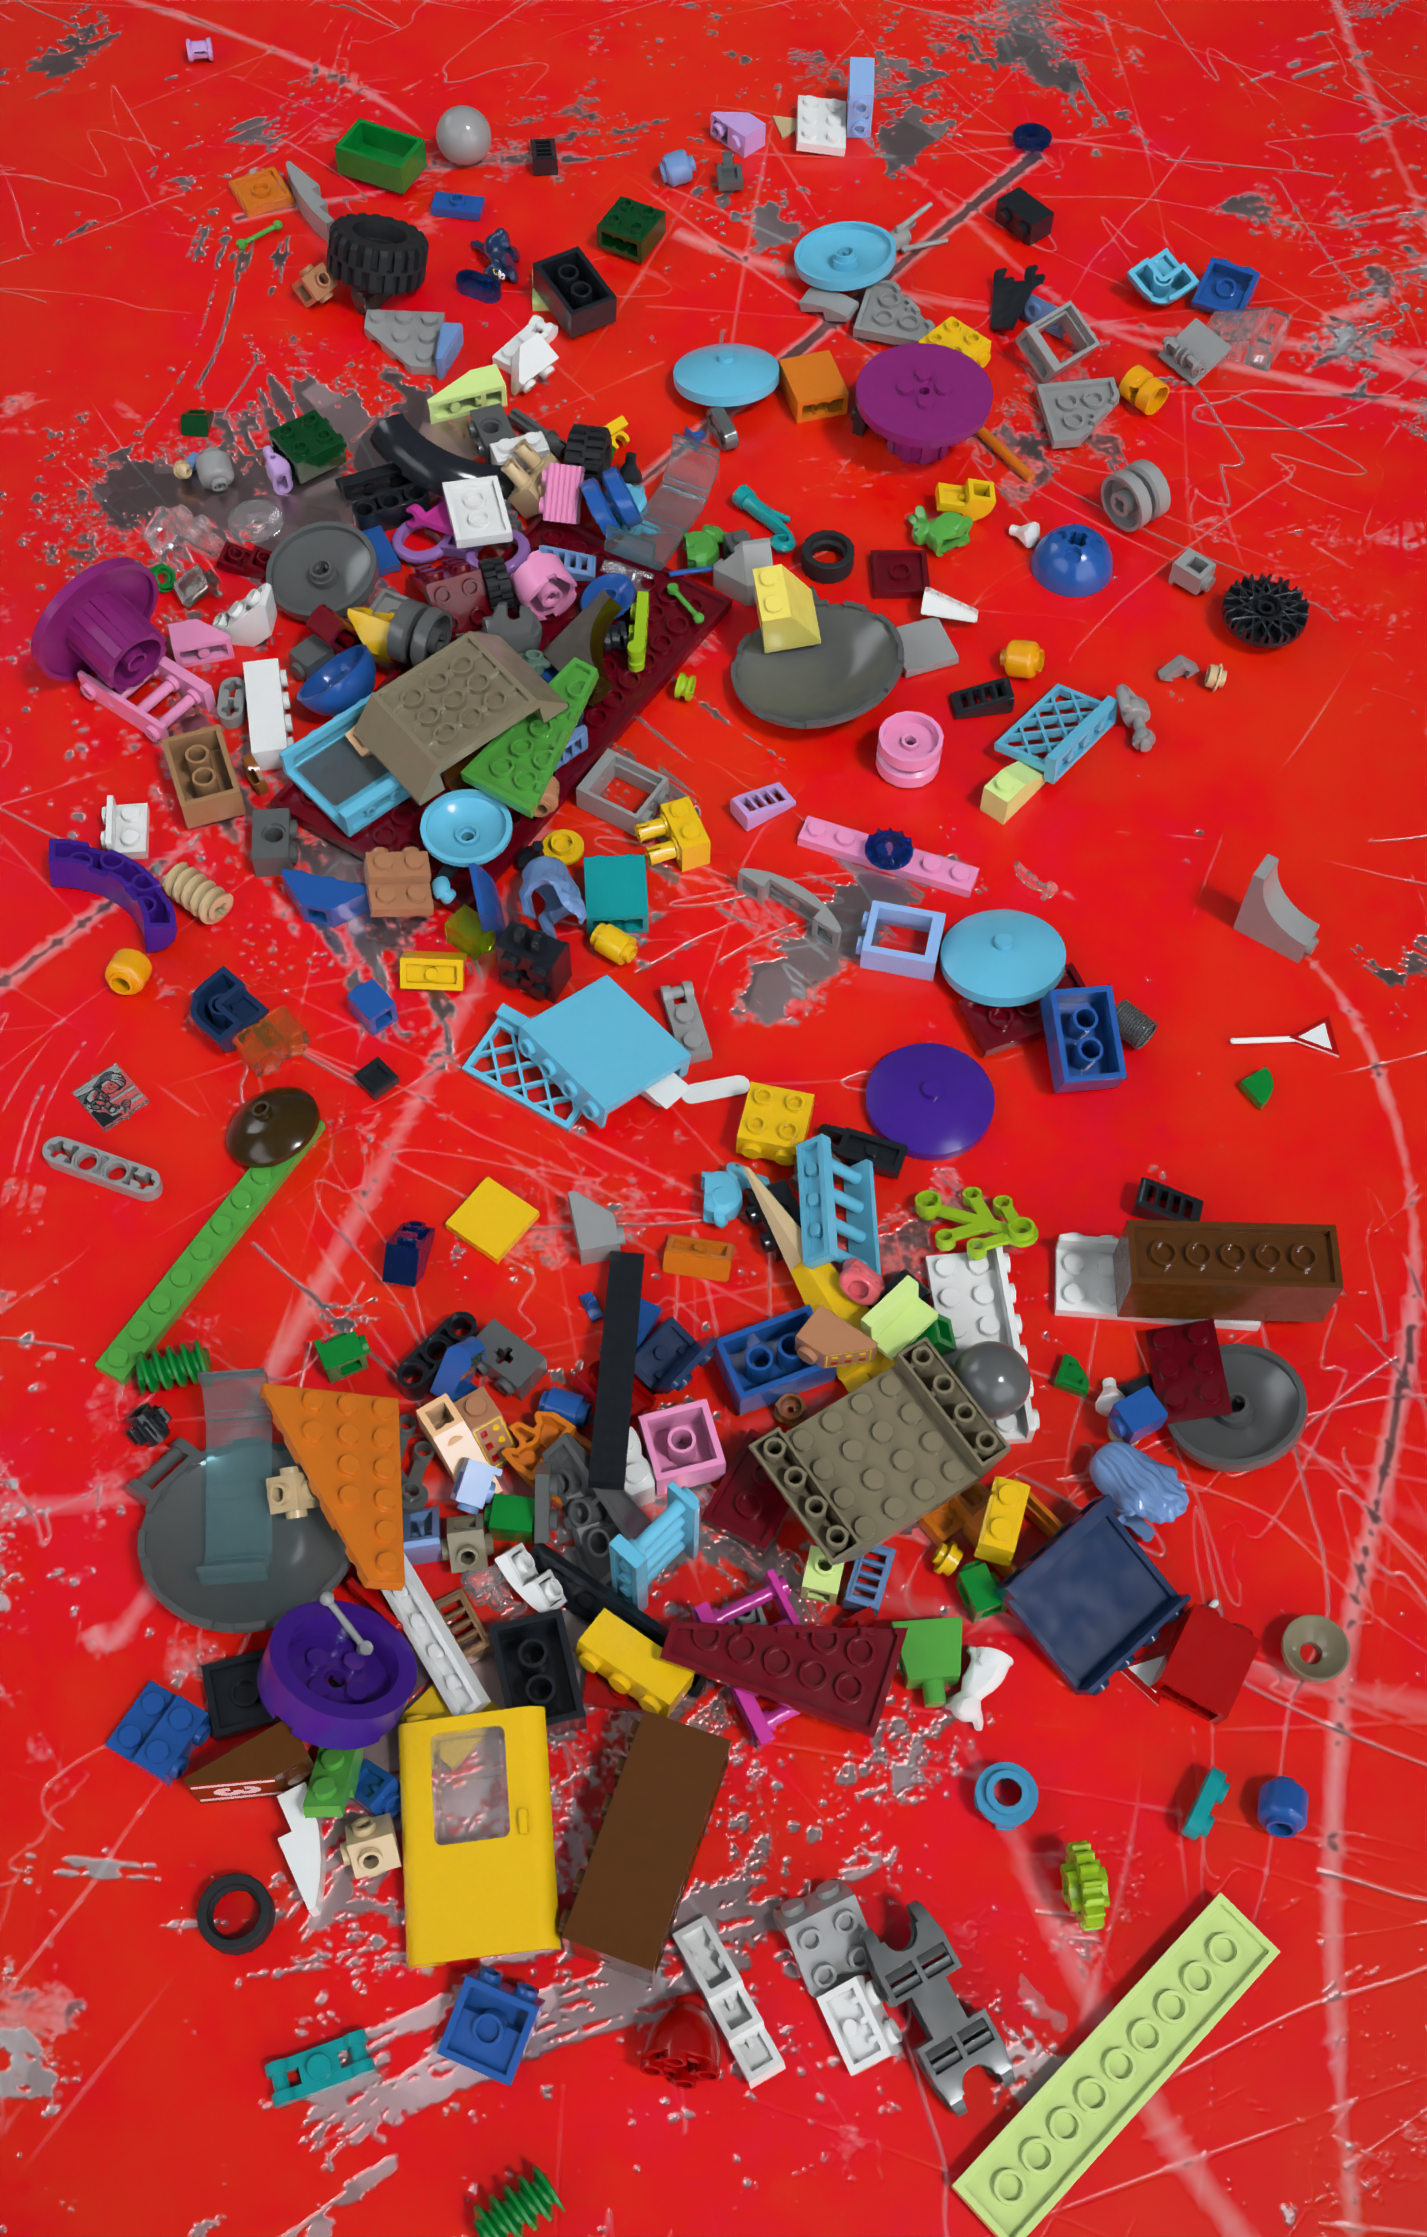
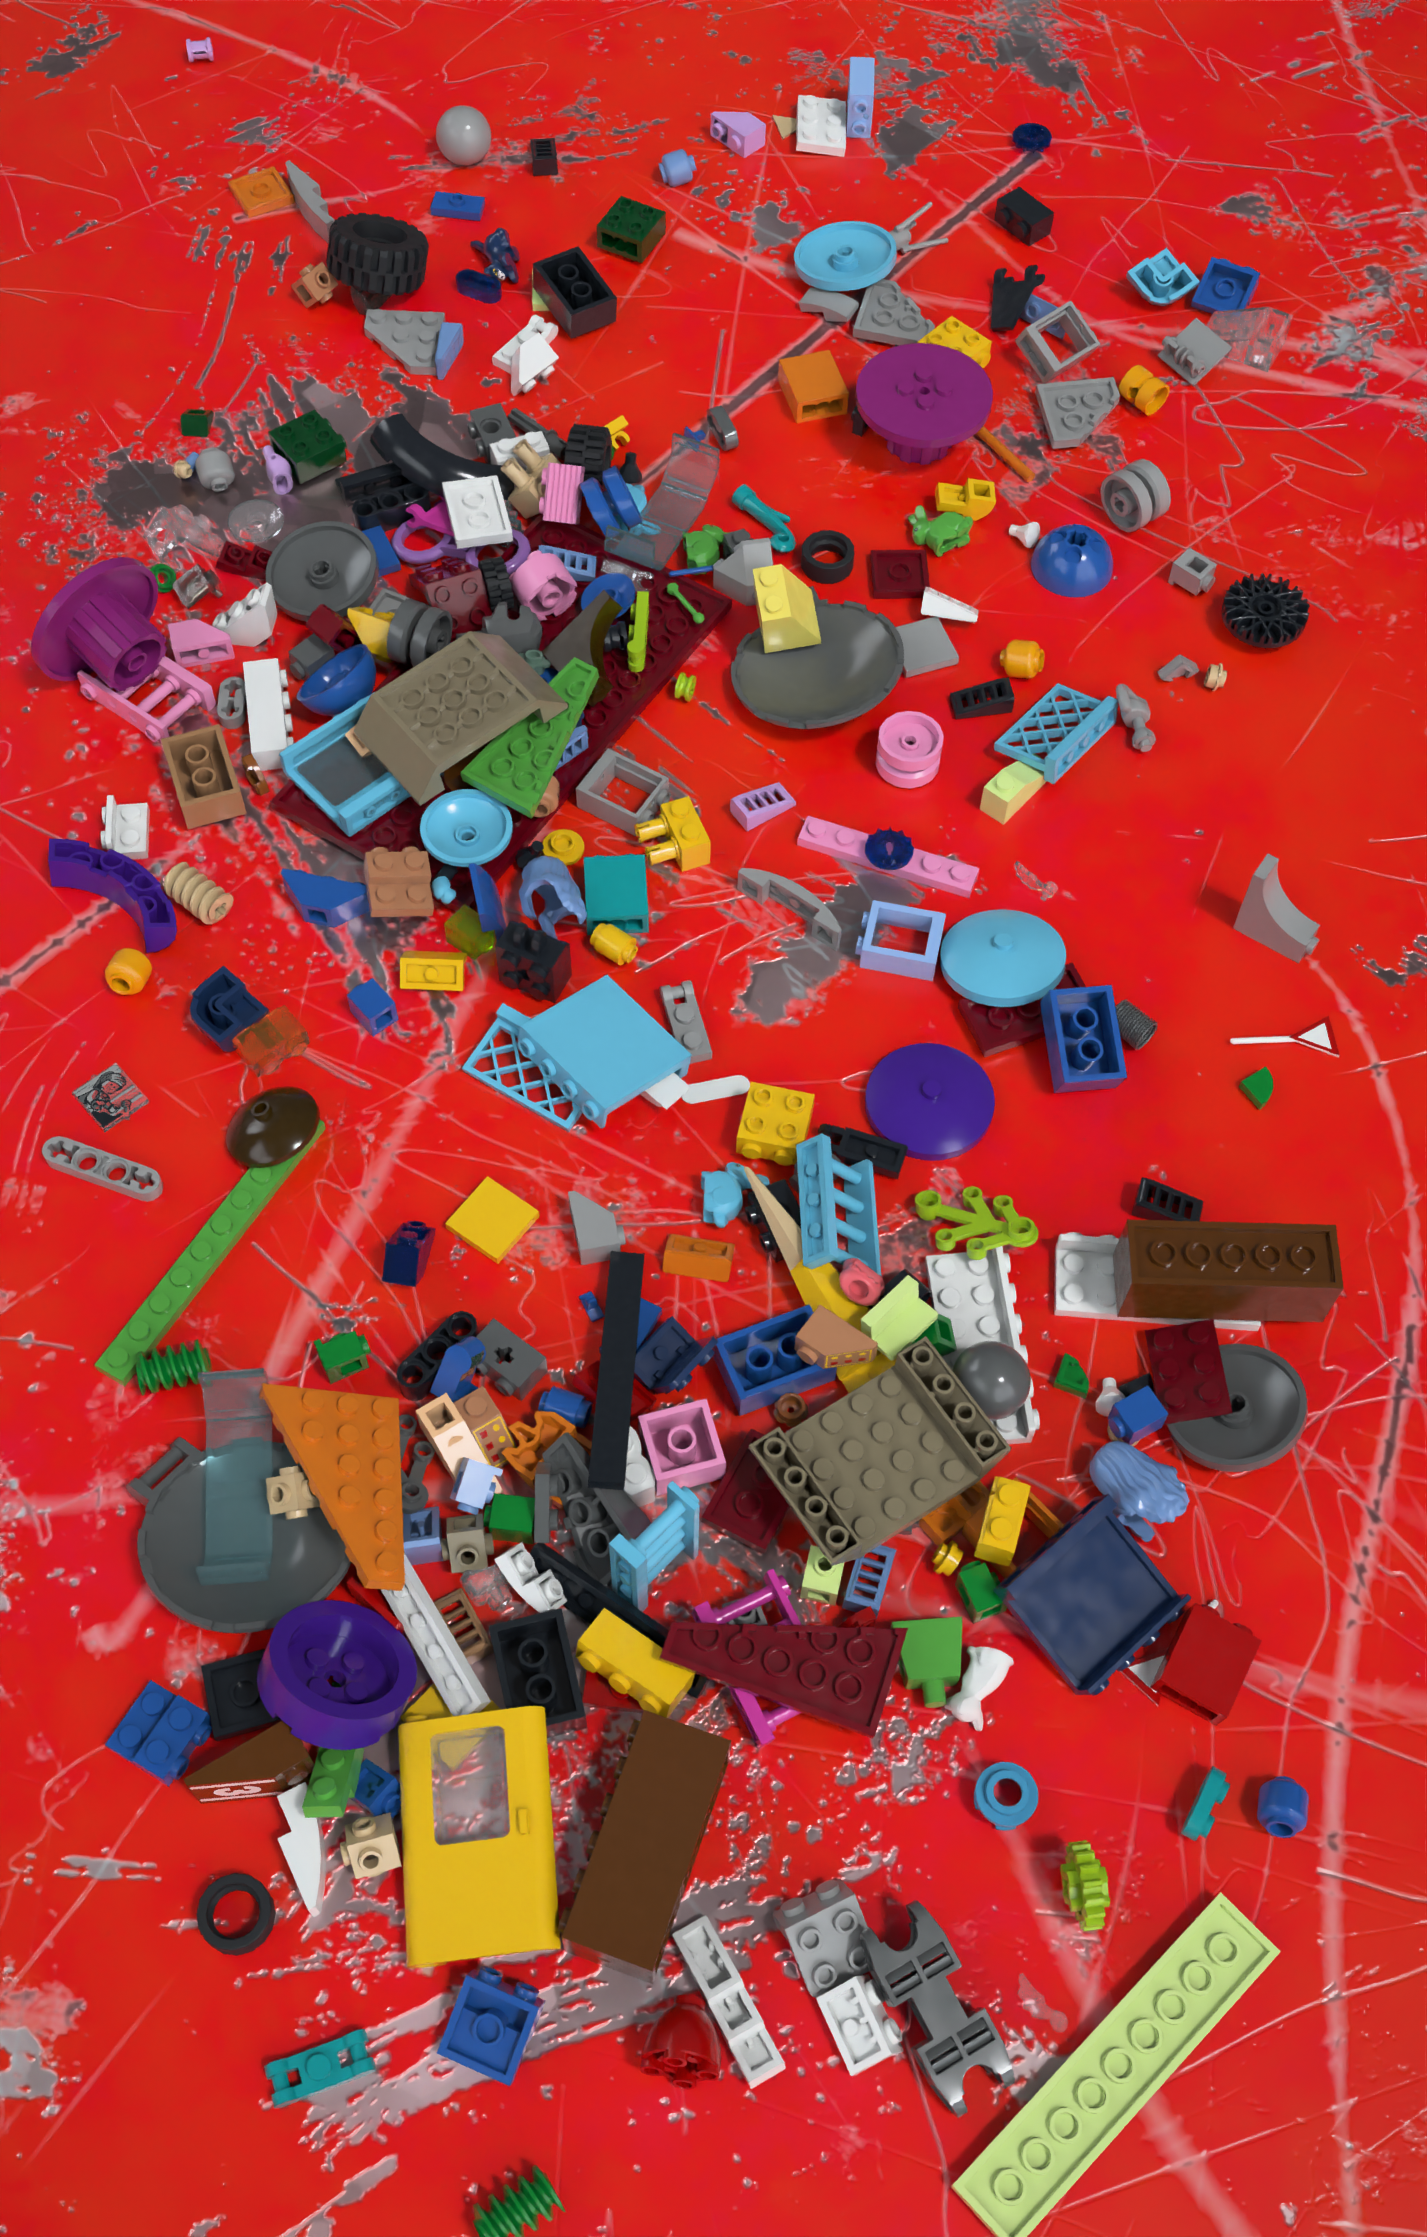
black gear [125,1403,172,1447] -> none
bright green hinge [236,220,283,250] -> none
dark grey brick [251,808,299,877] -> none
light grey hinge [320,1591,373,1656] -> none
green piece [334,118,427,194] -> none
black tile [353,1057,399,1101] -> none
yellowish green slope [427,364,508,424] -> none
medium azure dish [673,343,779,407] -> none
dark grey plate [716,152,743,191] -> none
dark tan piece [1281,1614,1350,1683] -> none

